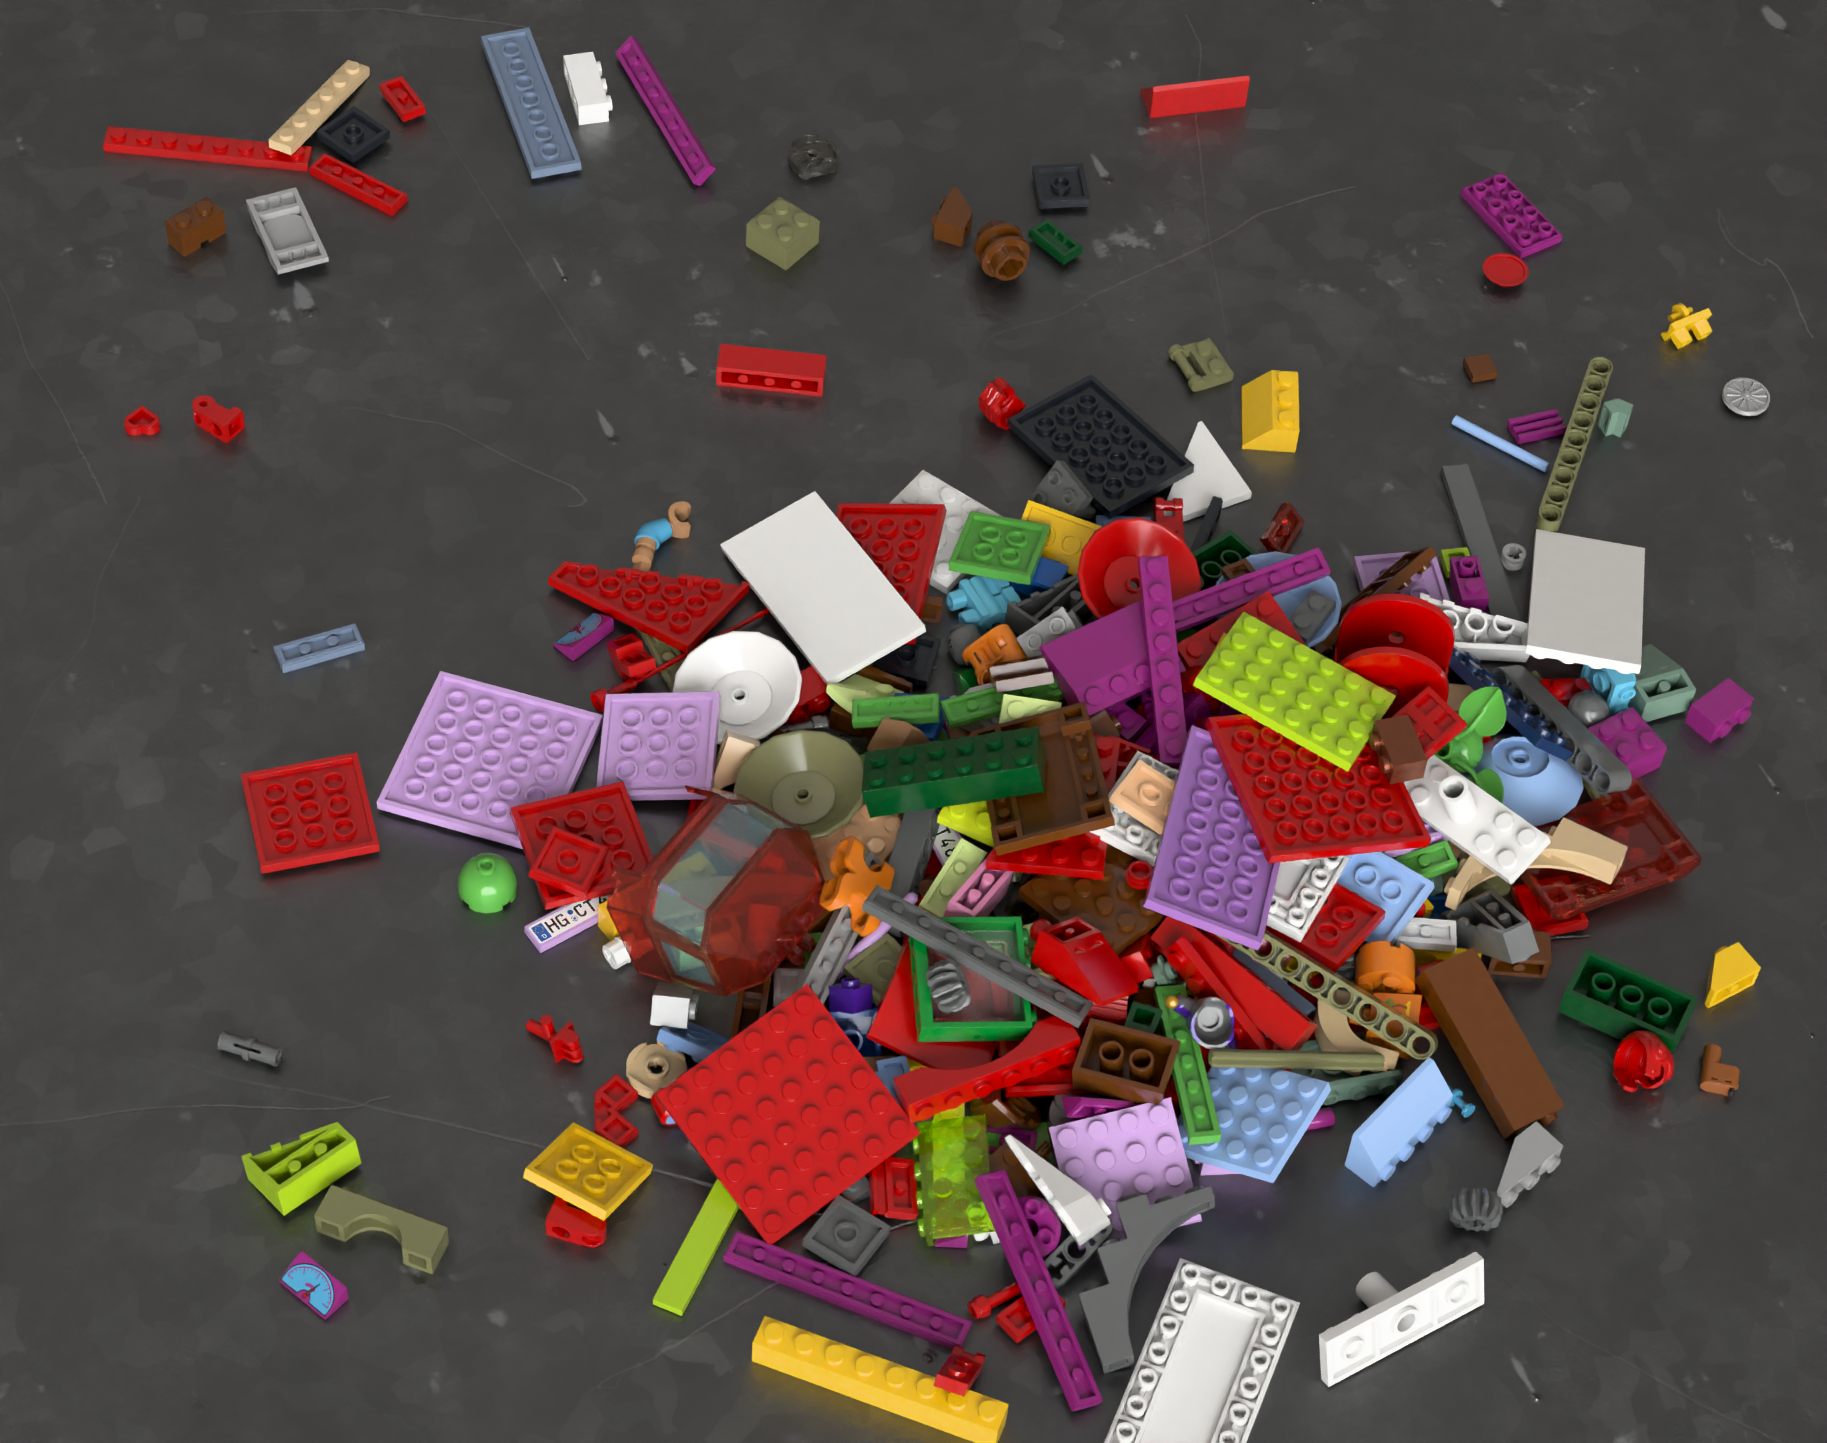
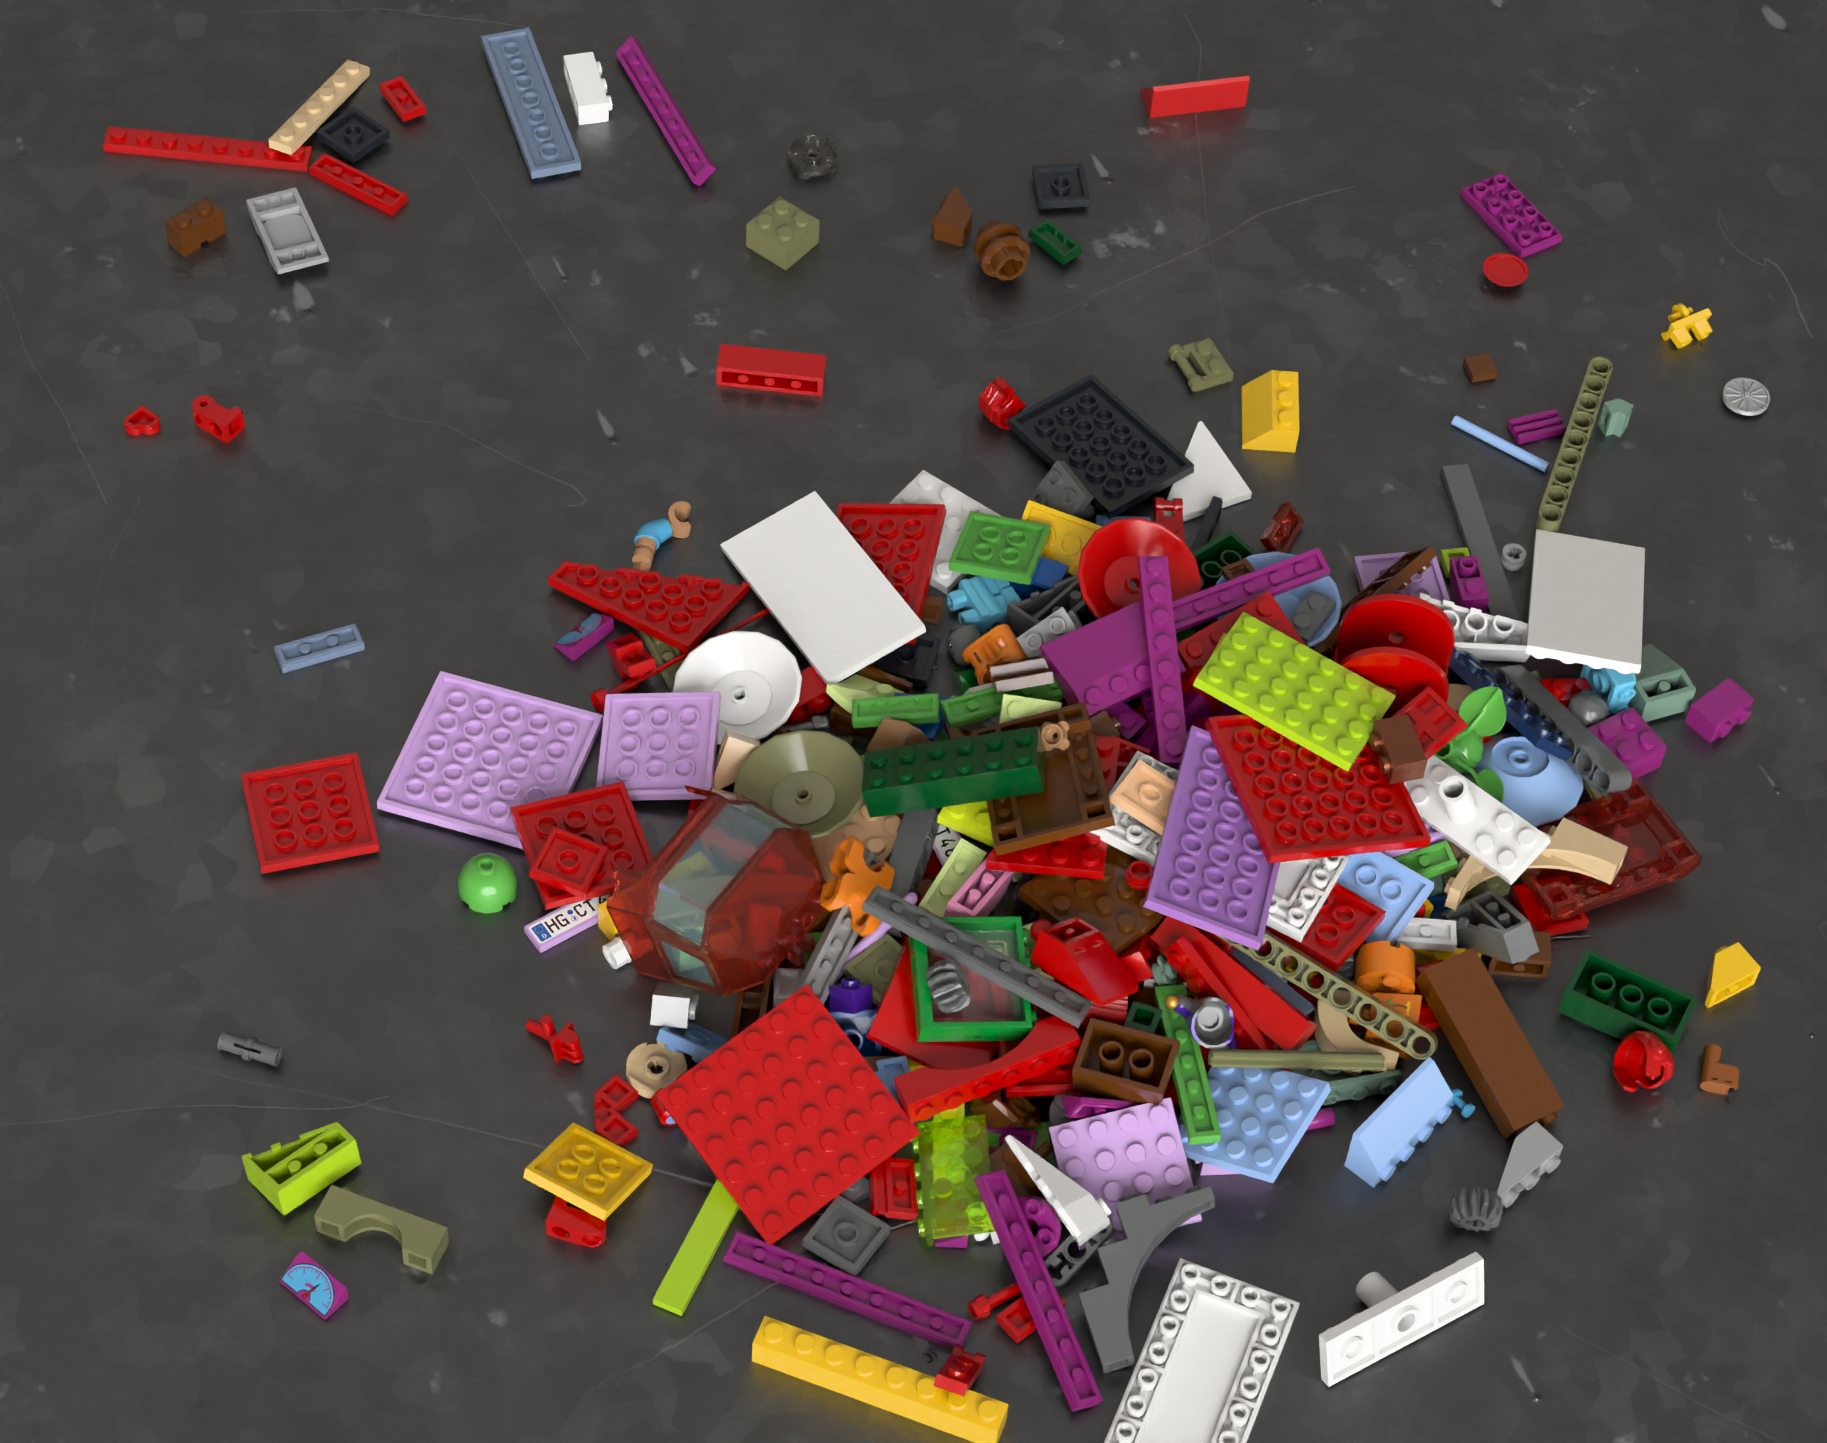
none -> medium nougat plate [1041,721,1070,751]

